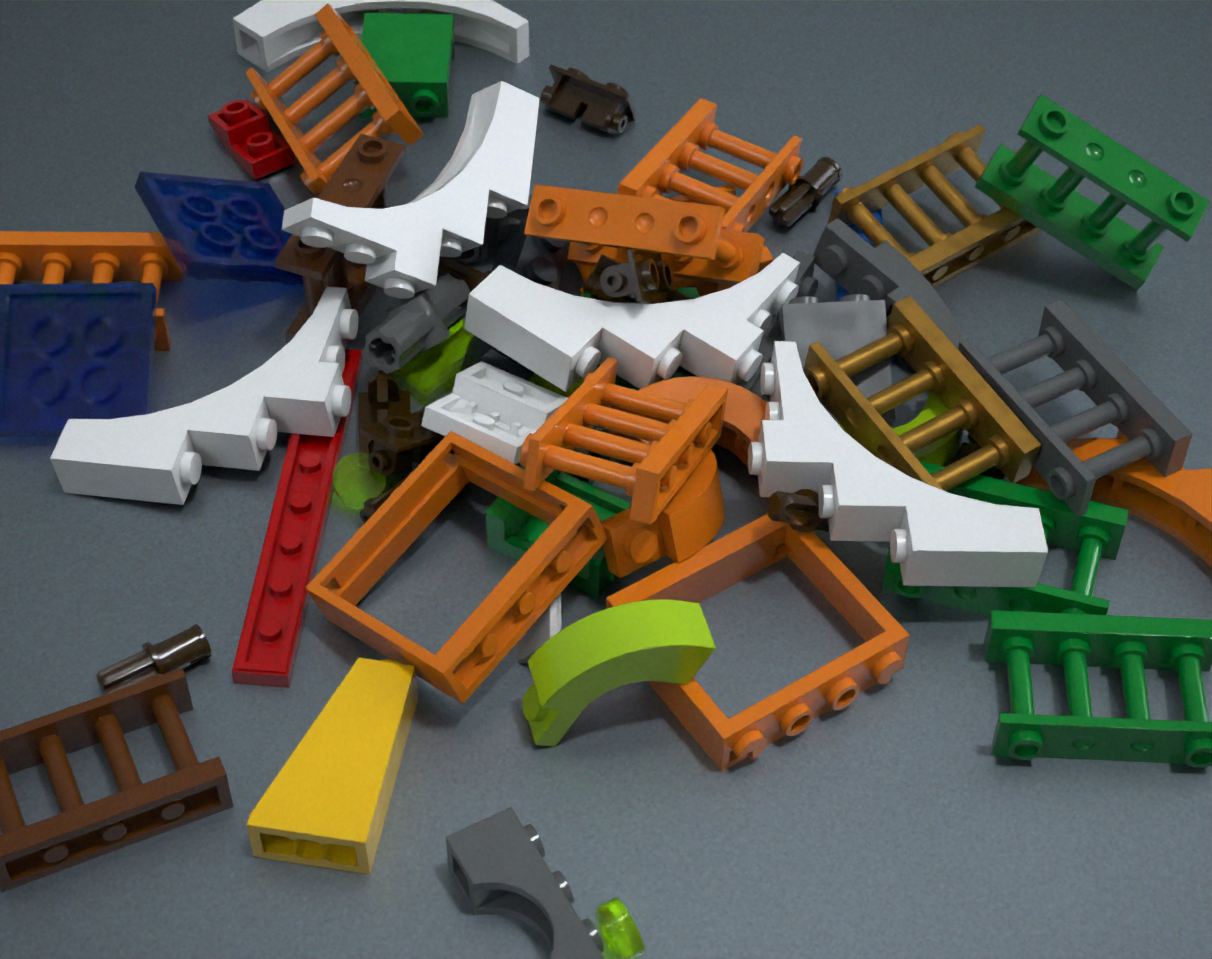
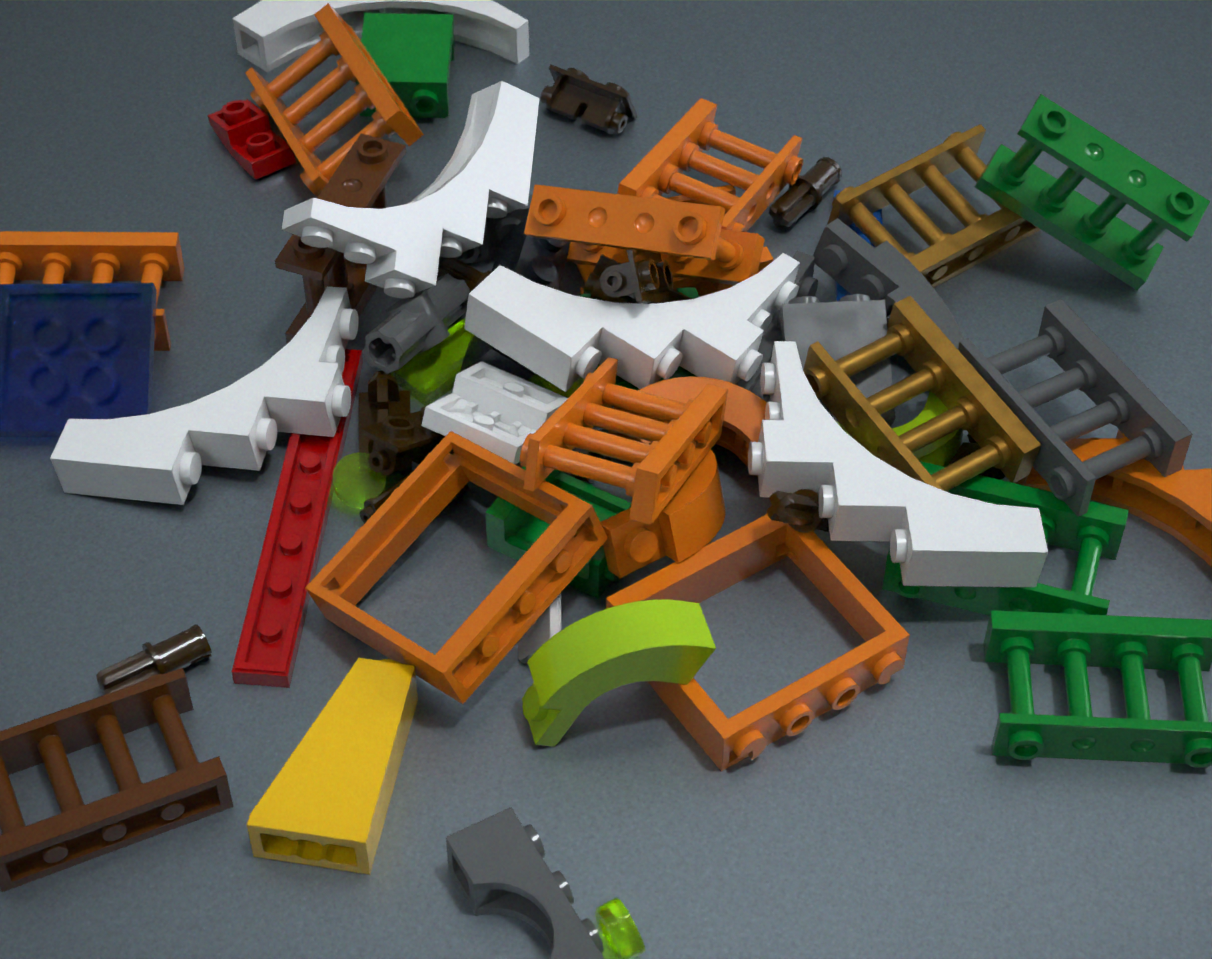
clear blue plate [134,171,303,286] -> none

